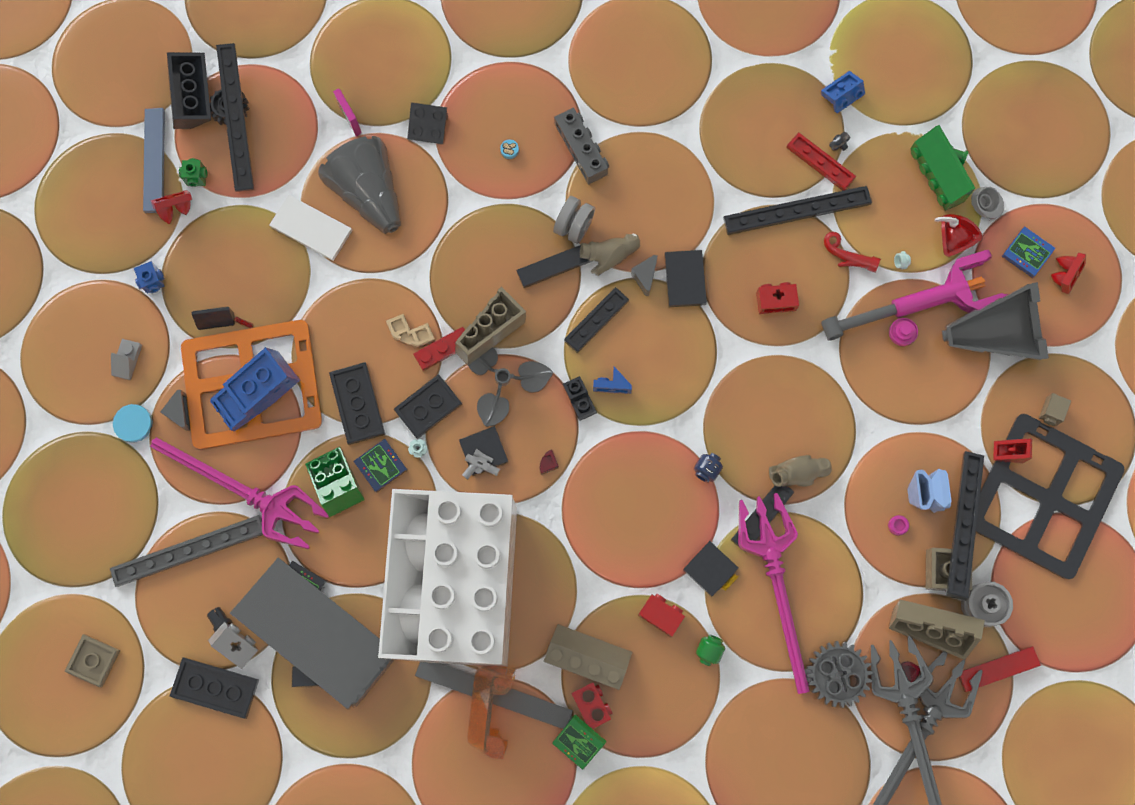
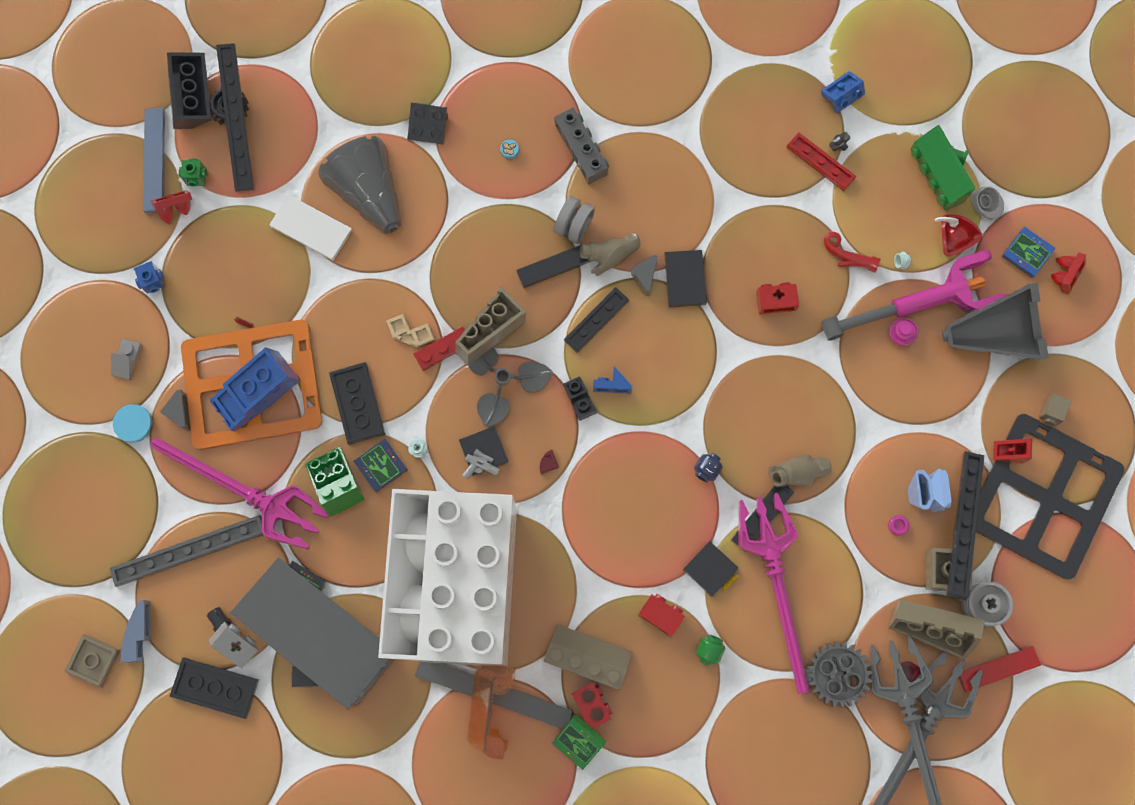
black slope [191,307,235,330] -> none
dark pink tile [333,88,362,137] -> none
black tile [394,374,462,439] -> none
black tile [723,186,872,235] -> none
none -> sand blue slope [121,600,151,663]

